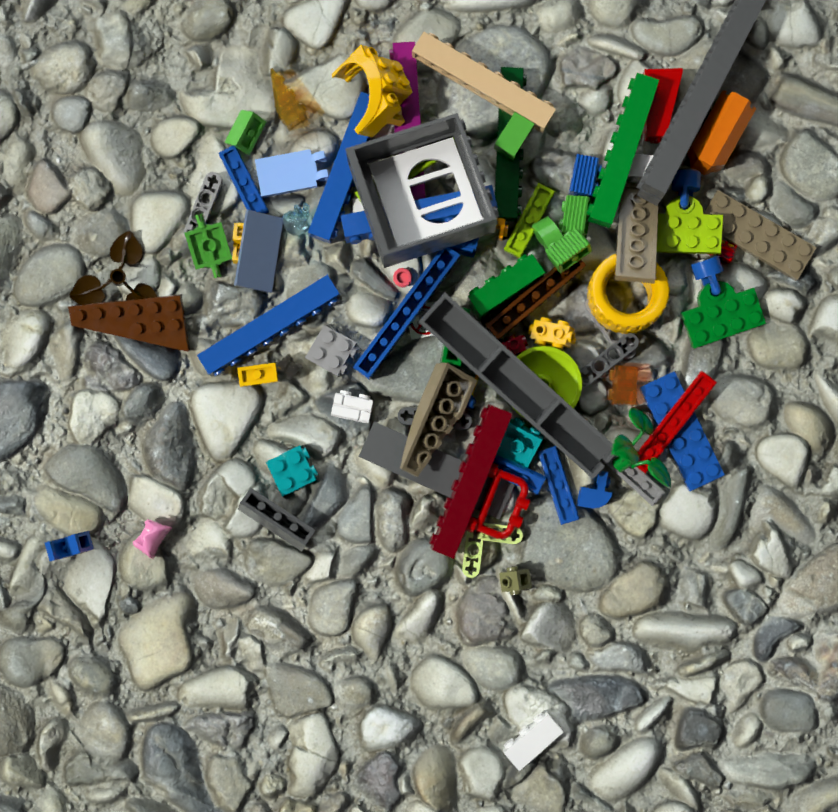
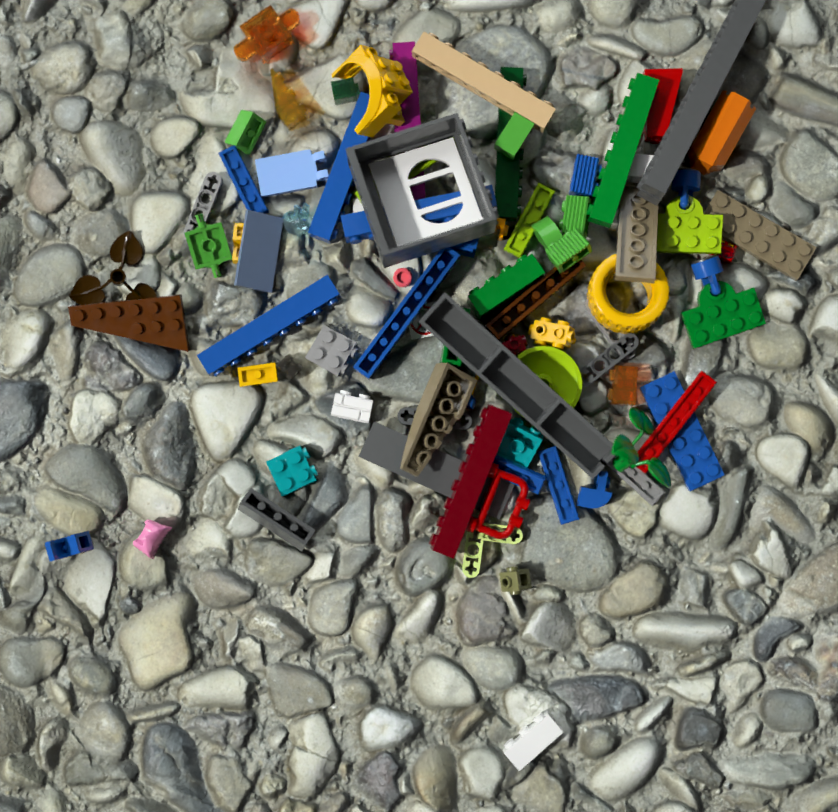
none -> clear orange brick [234,5,300,64]
none -> clear green brick [331,77,360,105]

